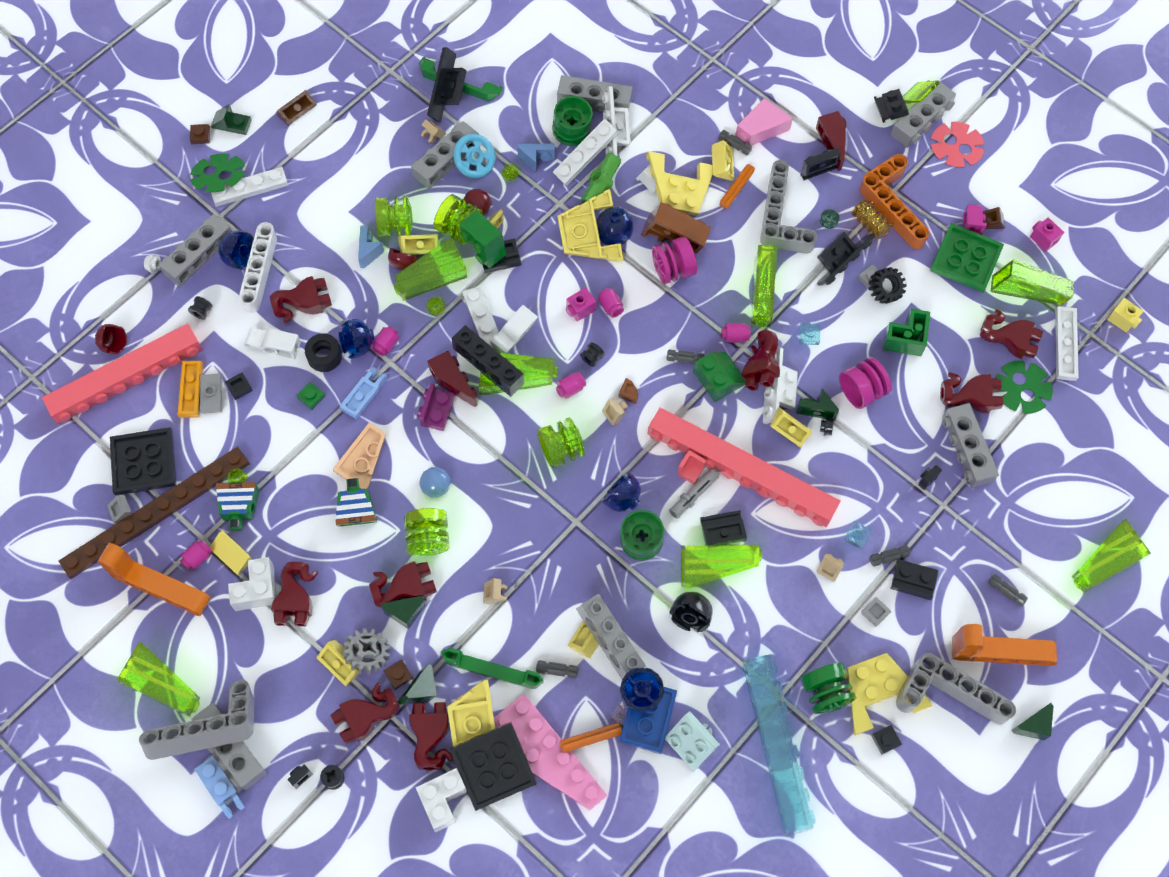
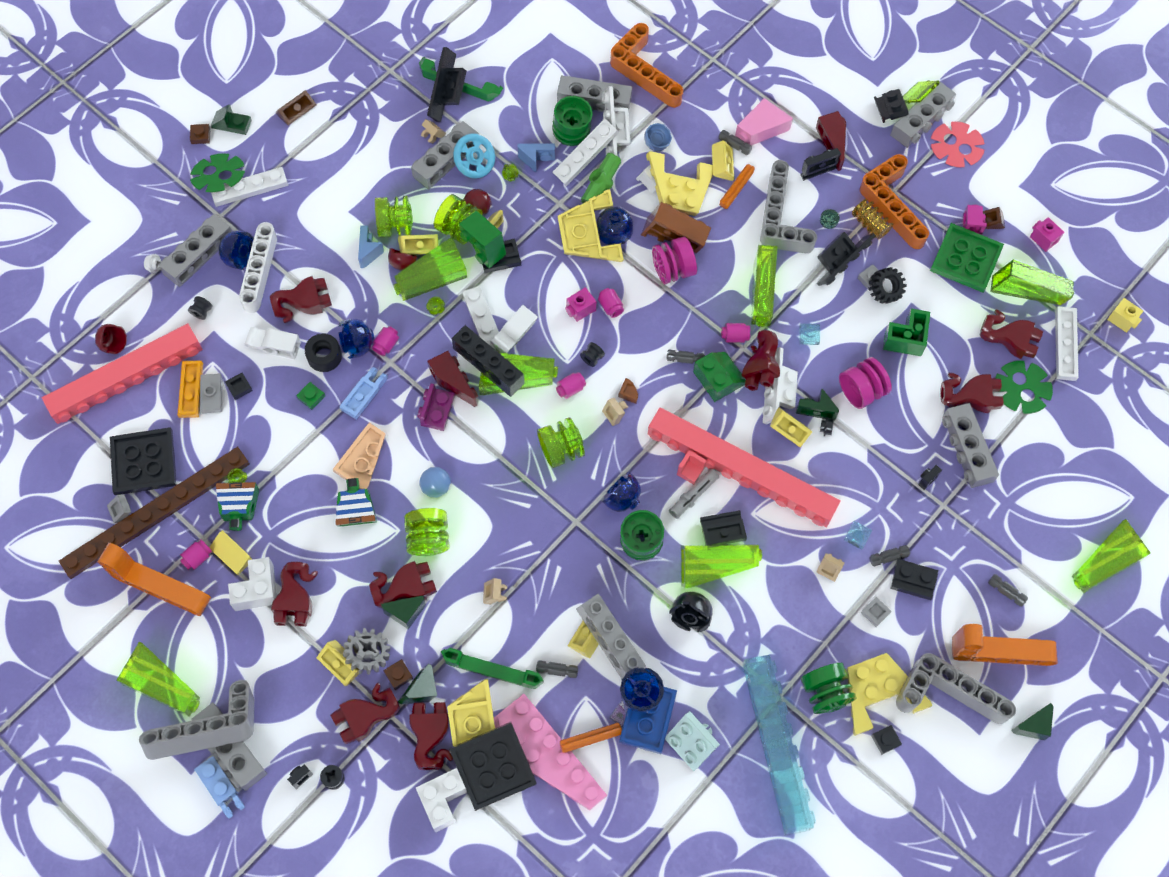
none -> orange beam [610,23,683,108]
none -> medium blue hair [644,123,672,151]

